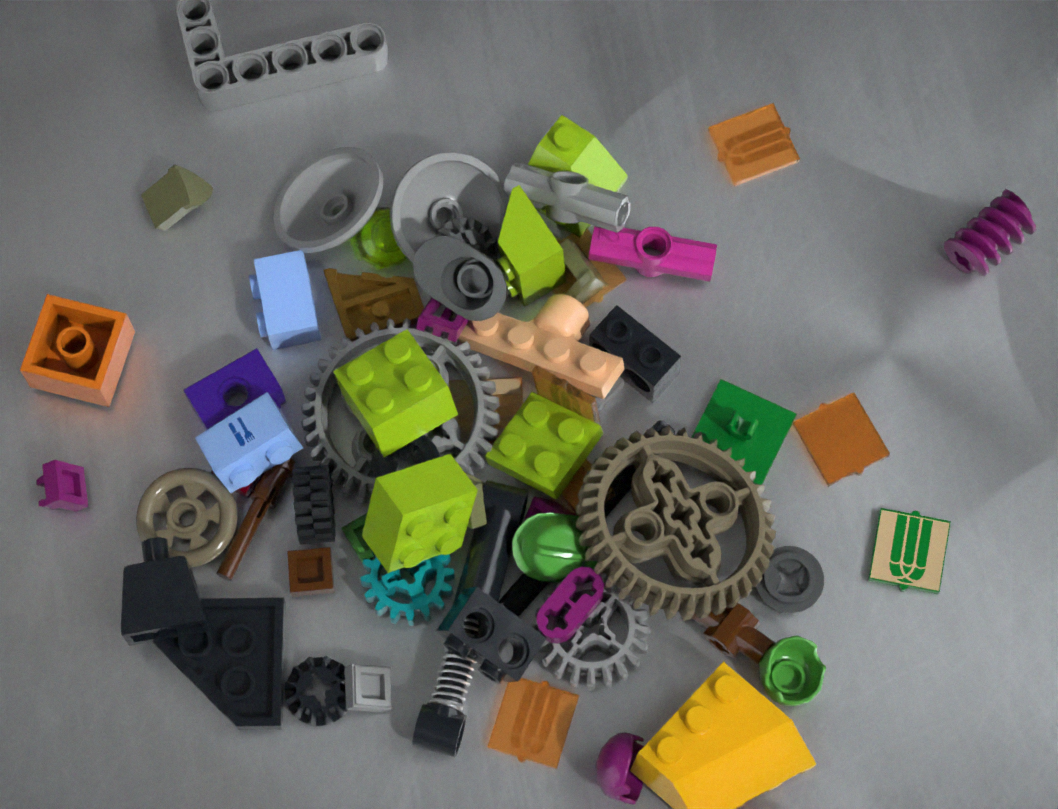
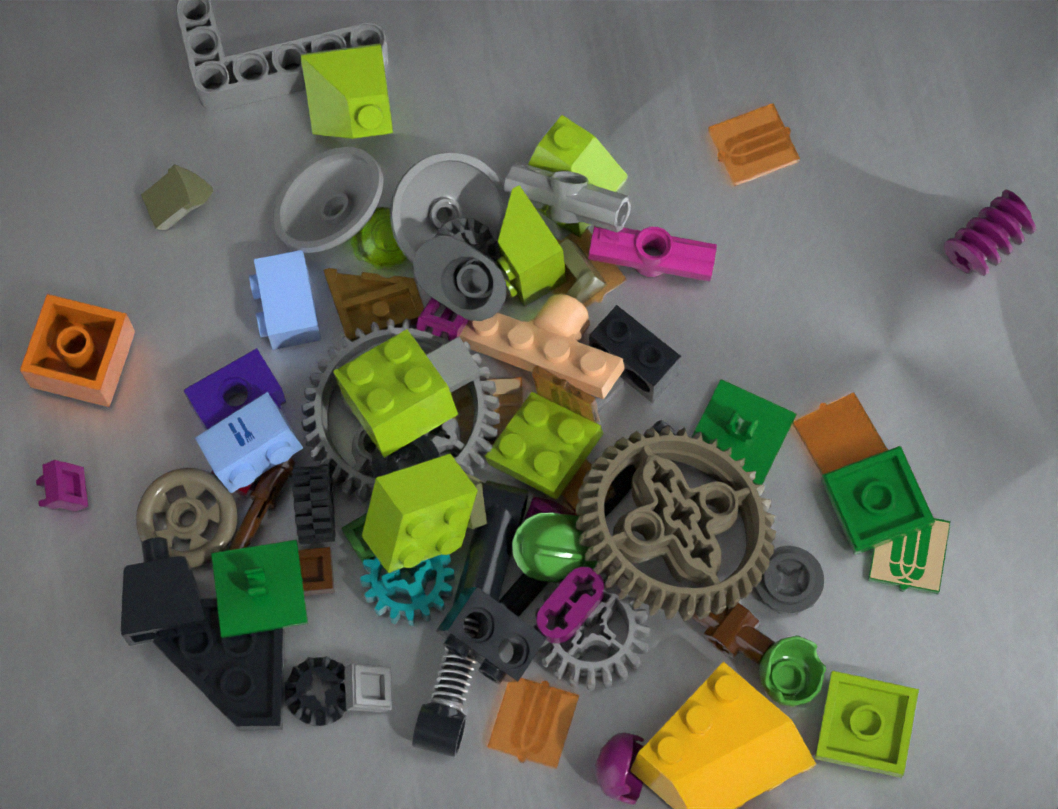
none -> green piece [211,540,308,638]
none -> lime slope [301,43,393,139]
none -> light grey tile [426,337,481,393]
none -> lime plate [814,671,919,778]
none -> green tile [821,445,935,556]

